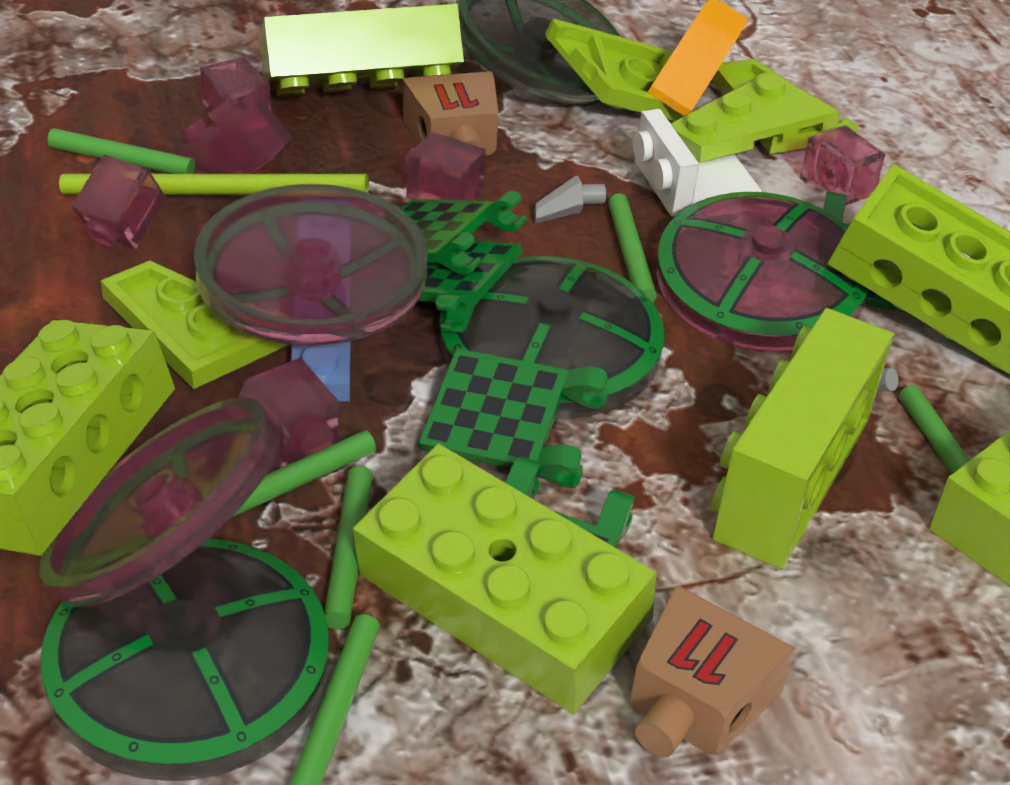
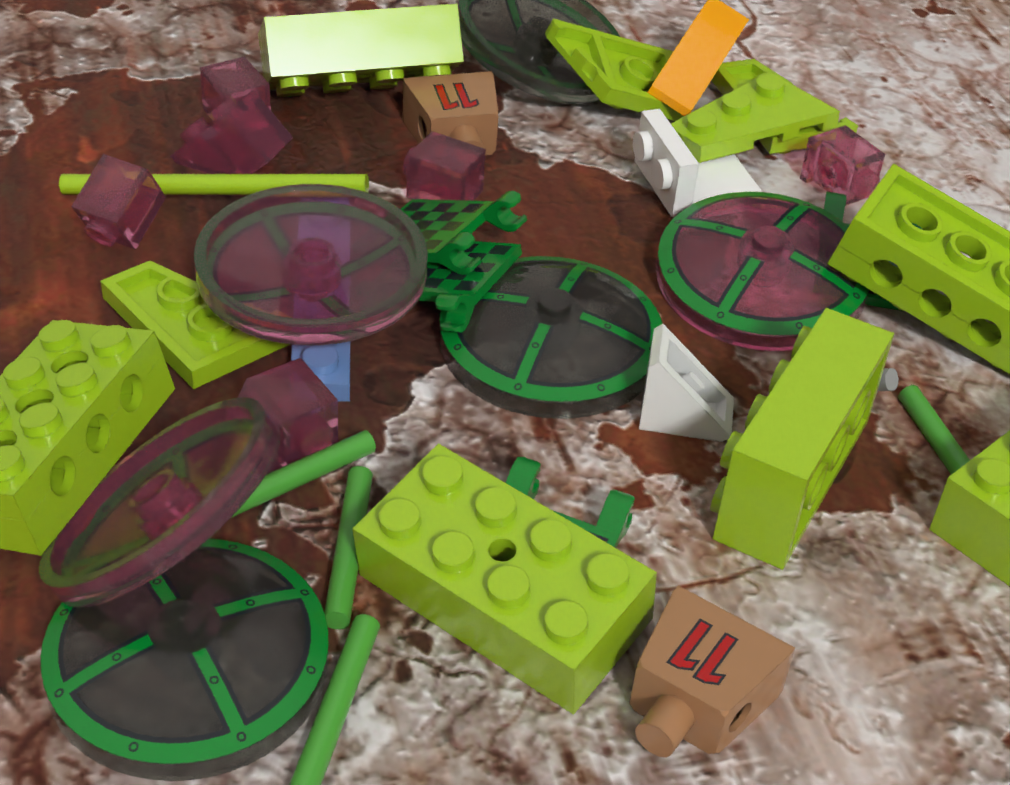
bright green bar [47,128,195,174] -> none
green flag [419,348,609,488] -> none
light grey bar [534,176,606,224] -> none
bright green bar [608,194,657,305] -> none
none -> white slope [639,324,734,442]

